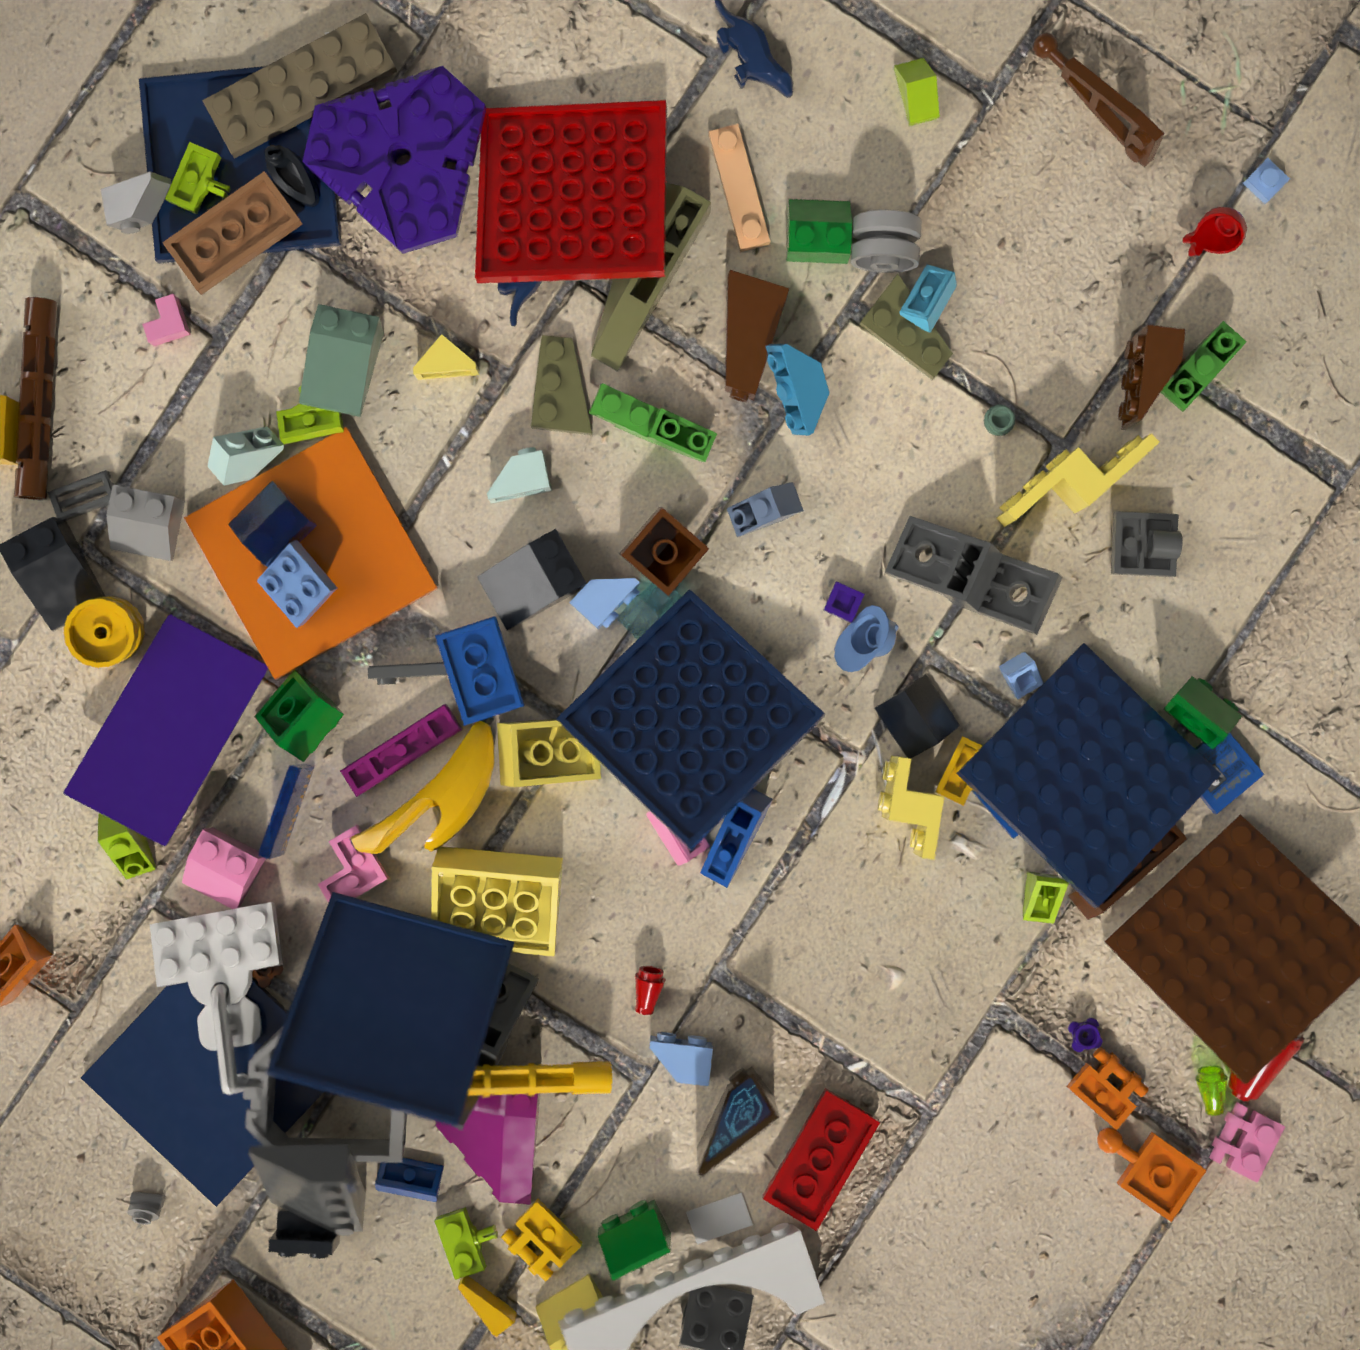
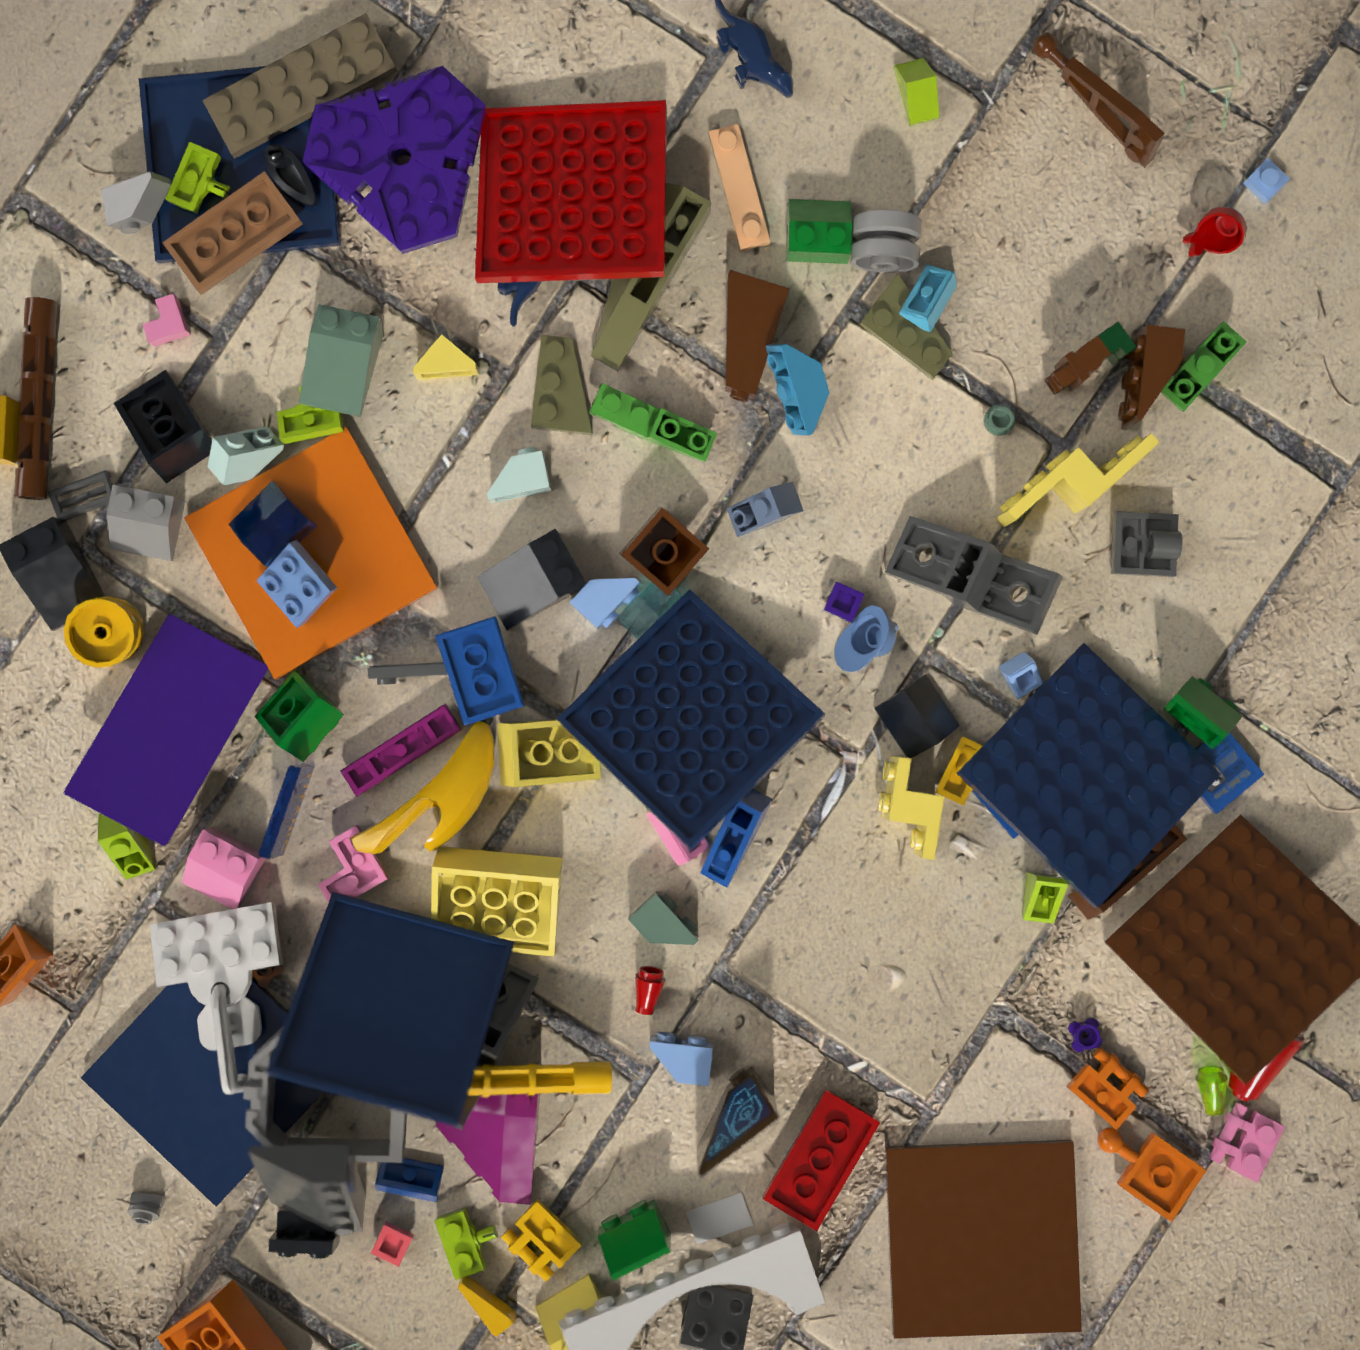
none -> black slope [113,369,213,484]
none -> coral plate [371,1221,414,1267]
none -> sand green slope [628,891,699,945]
none -> reddish brown tile [885,1140,1082,1339]
none -> reddish brown hips [1044,321,1136,395]

